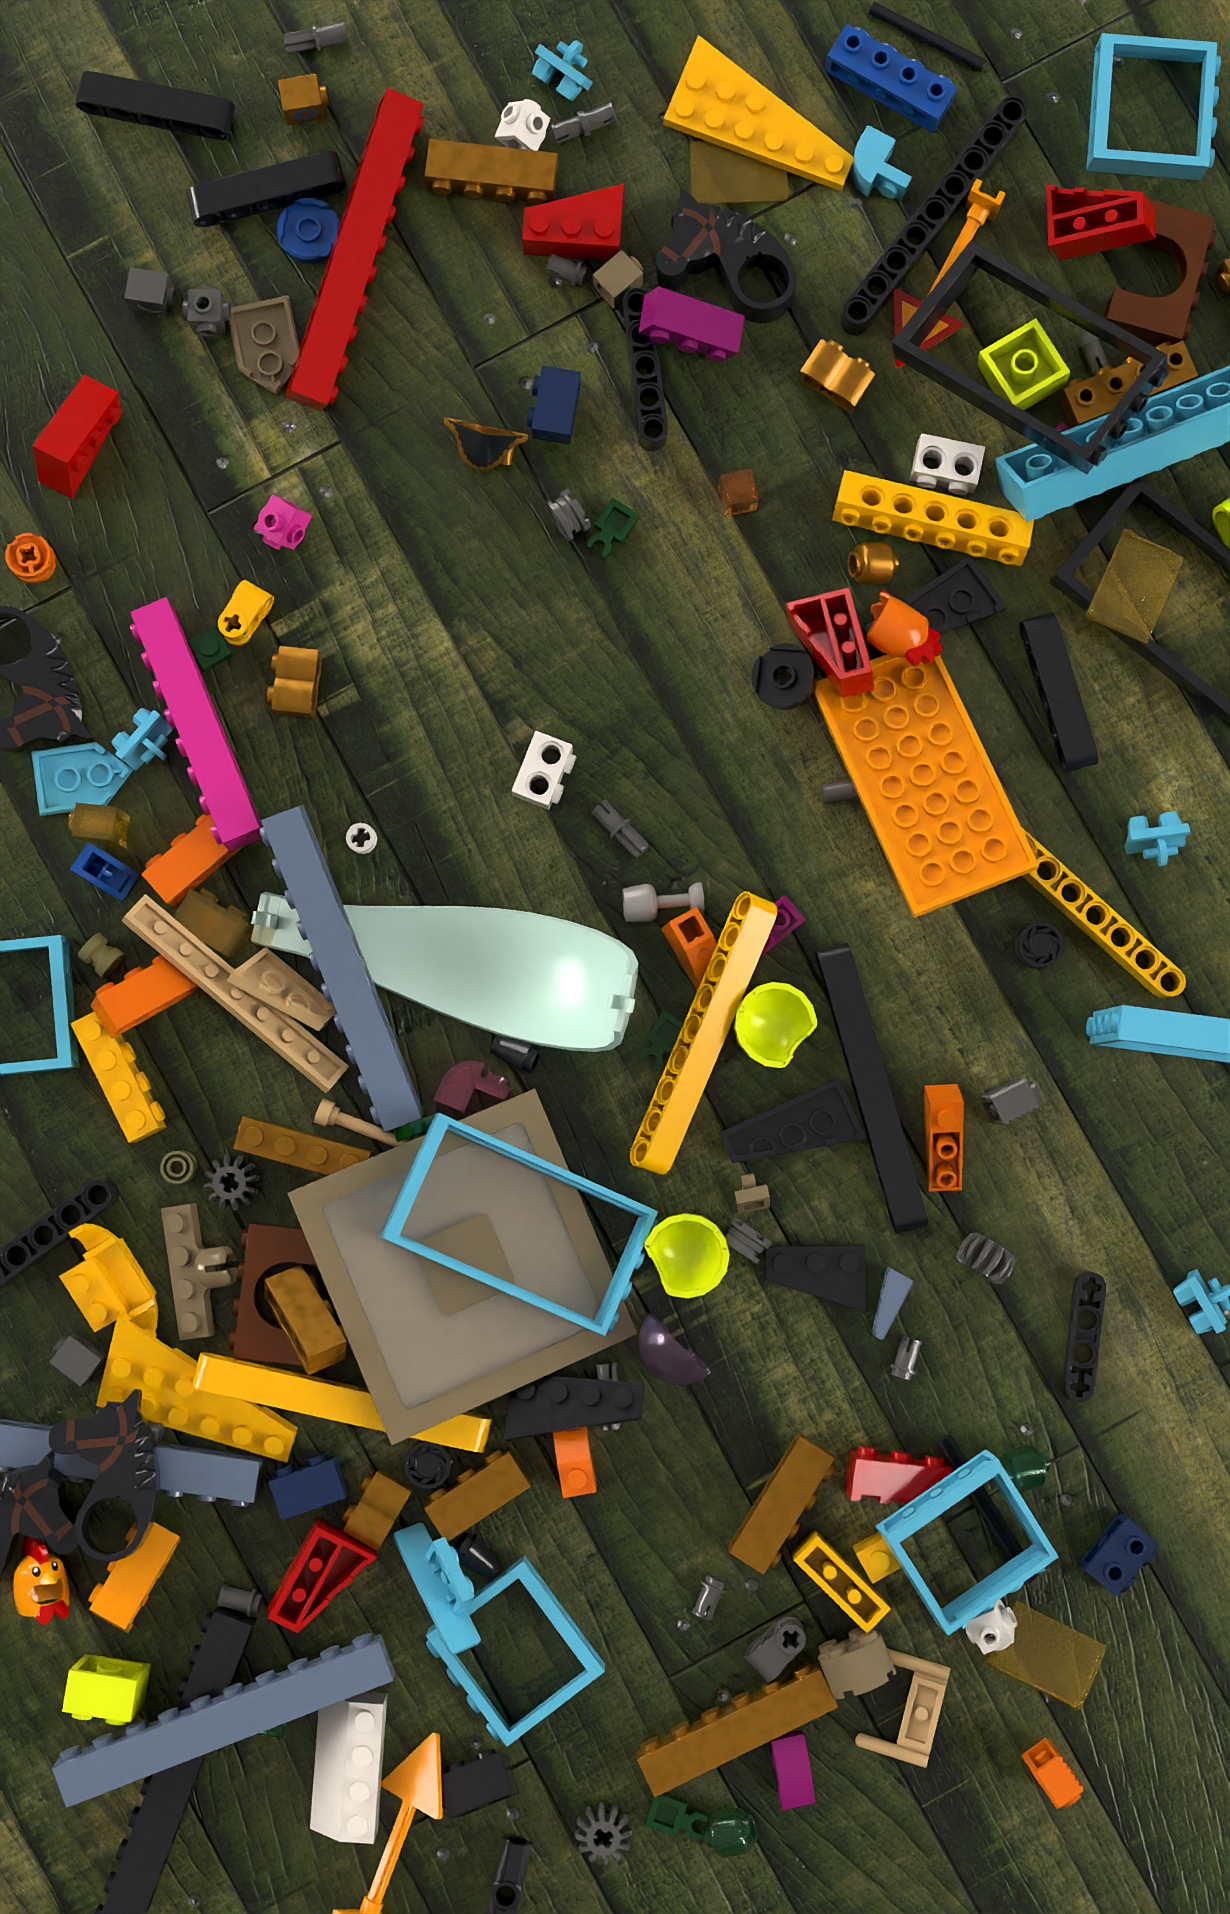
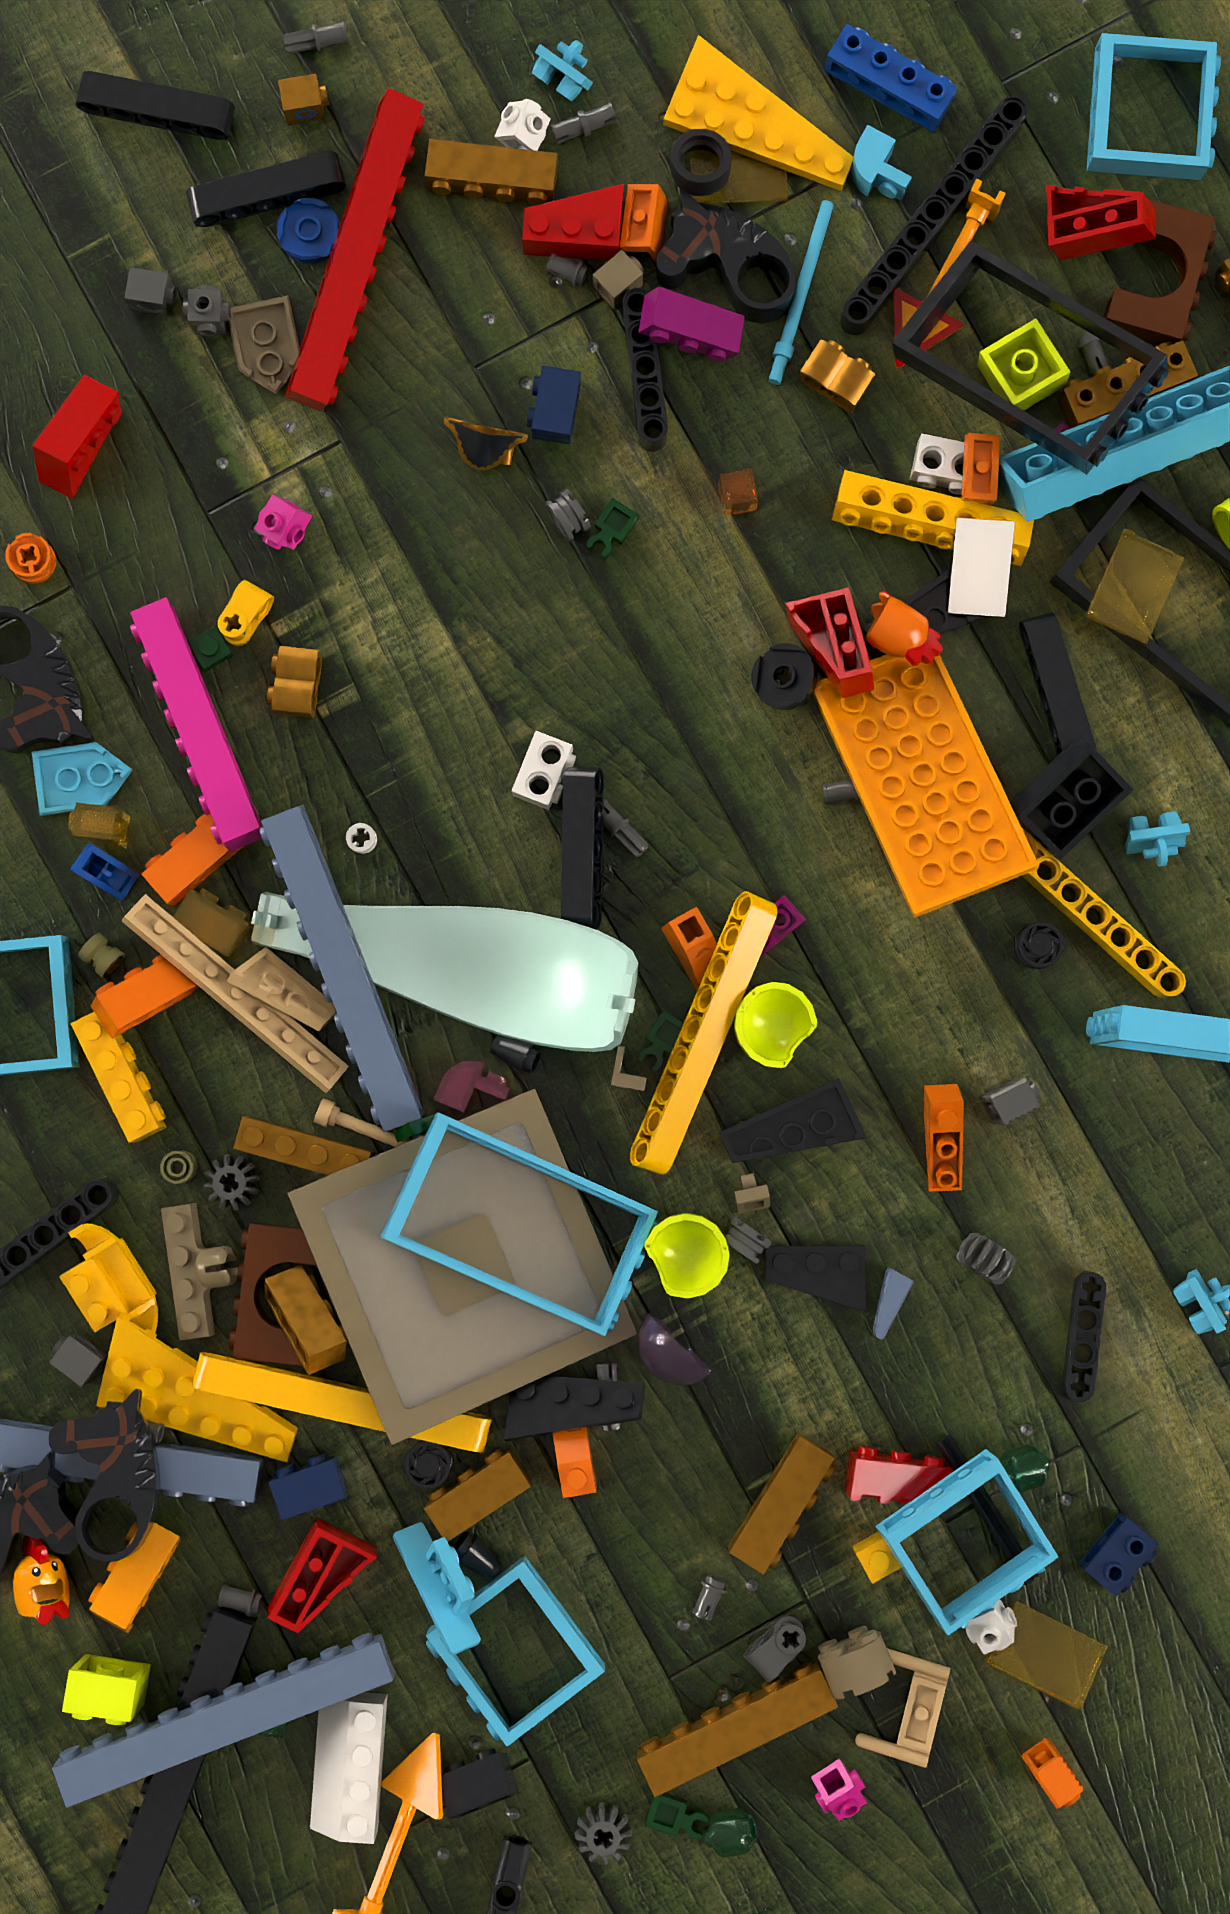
medium azure hips [112,708,174,771] -> none
pearl gold brick [342,1469,413,1551] -> none
light grey piece [622,882,704,923] -> none
magenta slope [770,1730,815,1810] -> none
yellow brick [791,1529,891,1634] -> none
black beam [815,942,929,1235] -> none
pearl gold head [848,542,899,585] -> none
black bar [868,1,987,72] -> none
dark grey pin [890,1336,922,1380] -> none
none -> black beam [561,767,604,929]
none -> dark tan panel [611,1045,647,1092]
none -> orange panel [620,184,669,261]
none -> black tyre [670,129,732,196]
none -> medium azure bar [768,200,834,385]
none -> dark pink brick [811,1759,867,1821]
none -> white sticker [948,518,1015,617]
none -> orange panel [961,433,1000,505]
none -> black brick [1010,736,1133,860]

